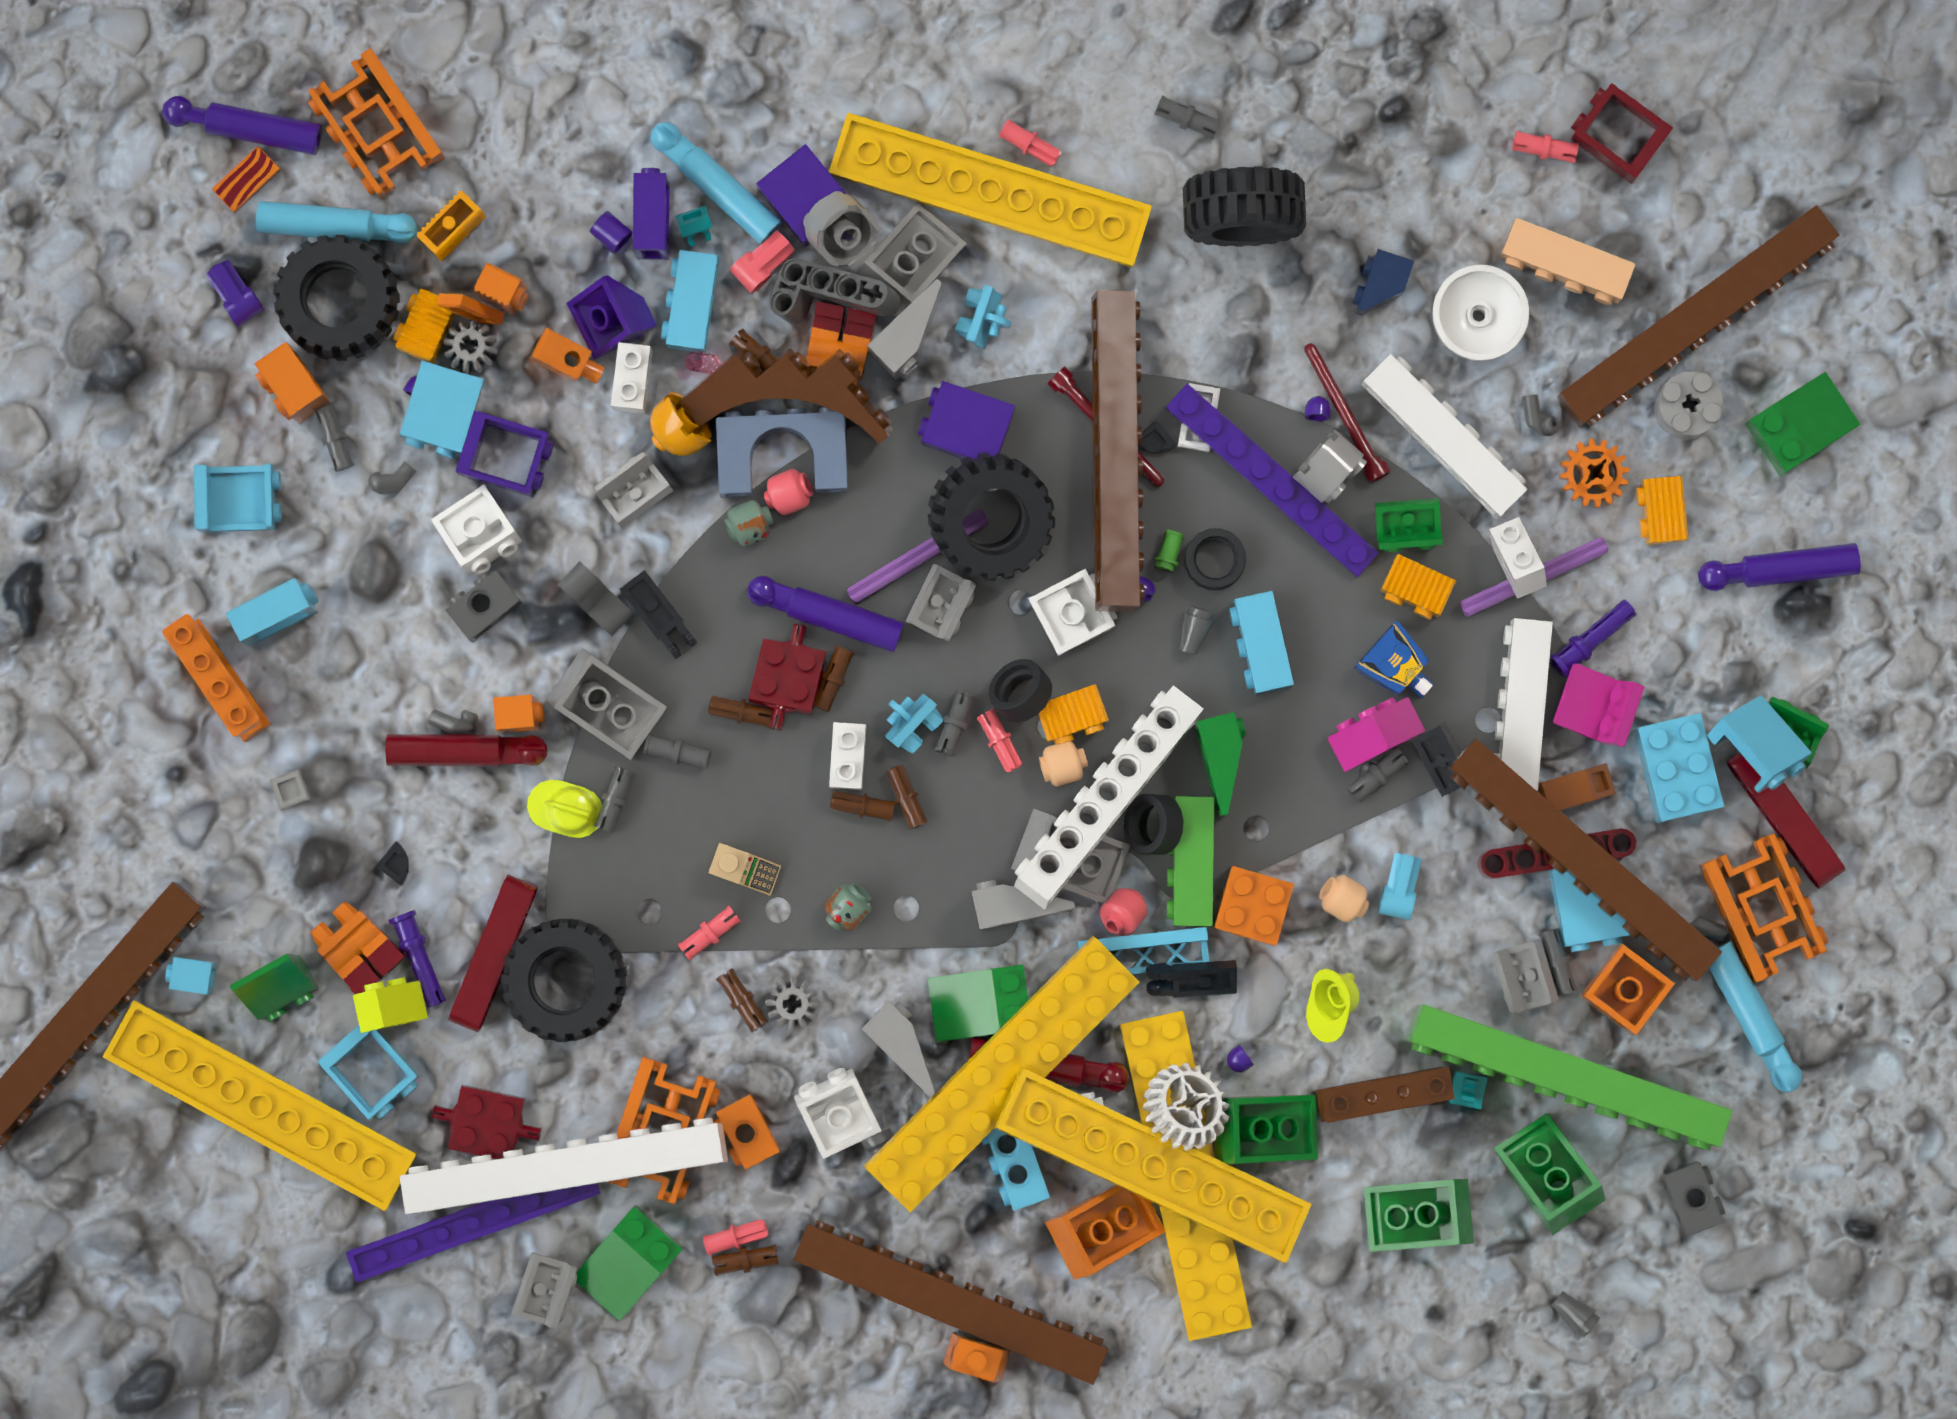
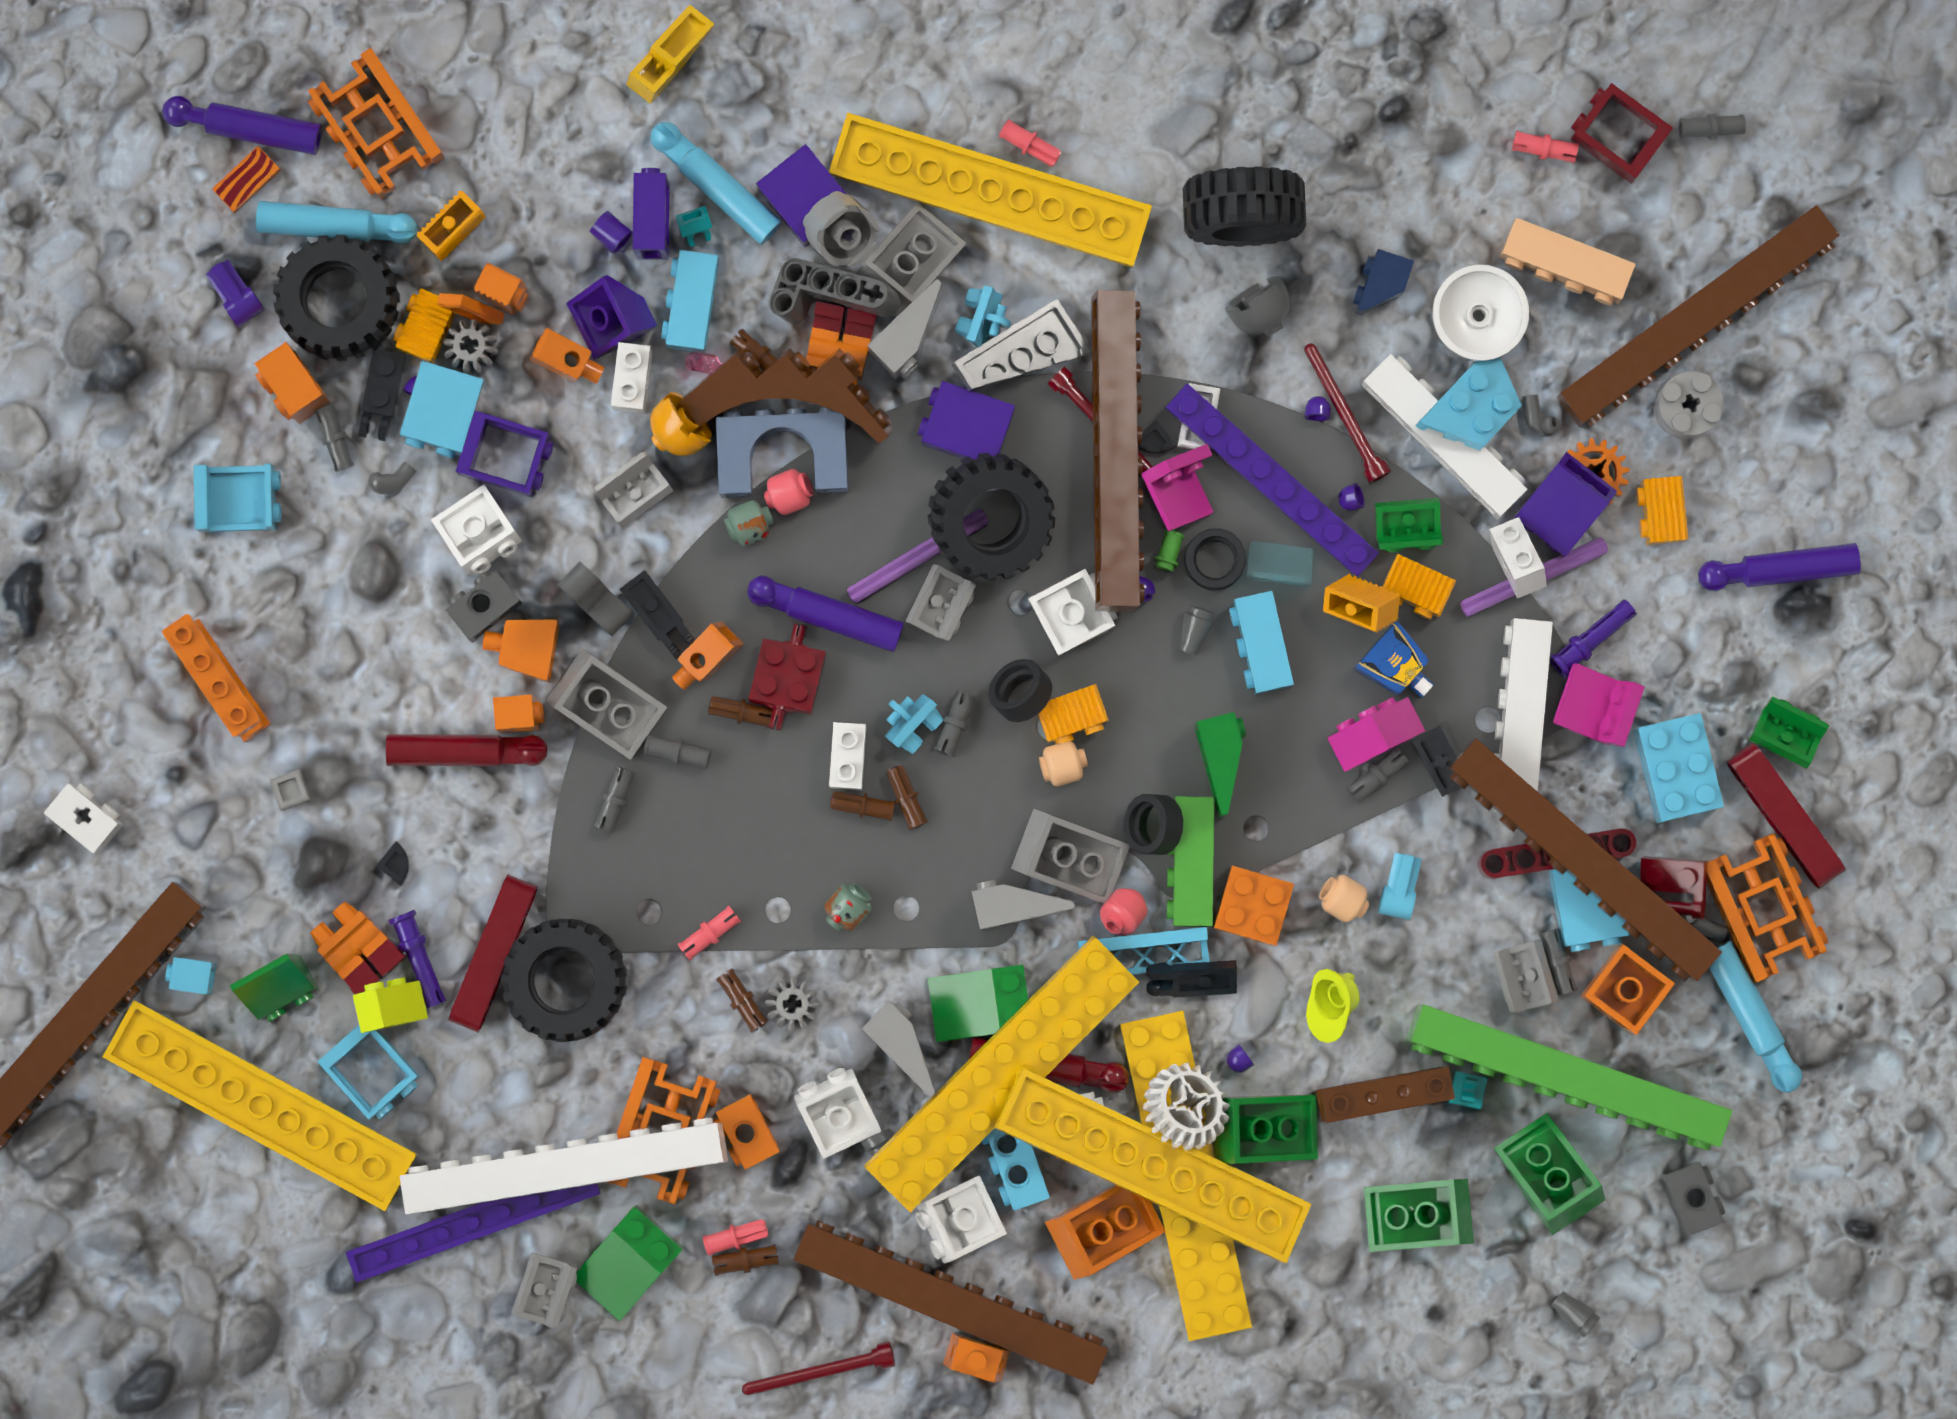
medium azure window [226,578,319,647] -> none
dark grey arm [428,710,478,733] -> none
dark red plate [432,1084,542,1159] -> none
neon yellow piece [527,779,602,838] -> none
tan slope [708,843,781,896] -> none
coral piece [729,230,796,294] -> none
reddish brown pin [814,646,855,712] -> none
coral axle [977,709,1022,772] -> none
white brick [1014,686,1204,910] -> none
dark grey pin [1154,95,1221,139] -> none
light grey brick [1293,429,1367,503] -> none
dark orange slope [1538,763,1616,811] -> none
medium azure panel [1707,695,1812,793] -> none
green slope [1745,371,1861,477] -> none
none -> white brick [44,783,123,855]
none -> black hinge [359,348,406,441]
none -> orange torso [482,619,560,683]
none -> yellow slope [626,5,714,104]
none -> orange torso [672,621,744,690]
none -> dark red piece [742,1341,896,1395]
none -> white plate [916,1175,1007,1264]
none -> wing [952,298,1092,392]
none -> dark pink bracket [1141,444,1213,531]
none -> dark grey cylinder [1225,276,1291,336]
none -> clear light blue panel [1245,541,1314,587]
none -> light orange brick [1323,574,1400,633]
none -> dark purple hinge [1338,483,1365,511]
none -> medium azure wing [1415,357,1522,451]
none -> dark purple brick [1515,452,1617,557]
none -> dark red plate [1640,856,1707,920]
none -> dark grey pin [1679,113,1746,139]

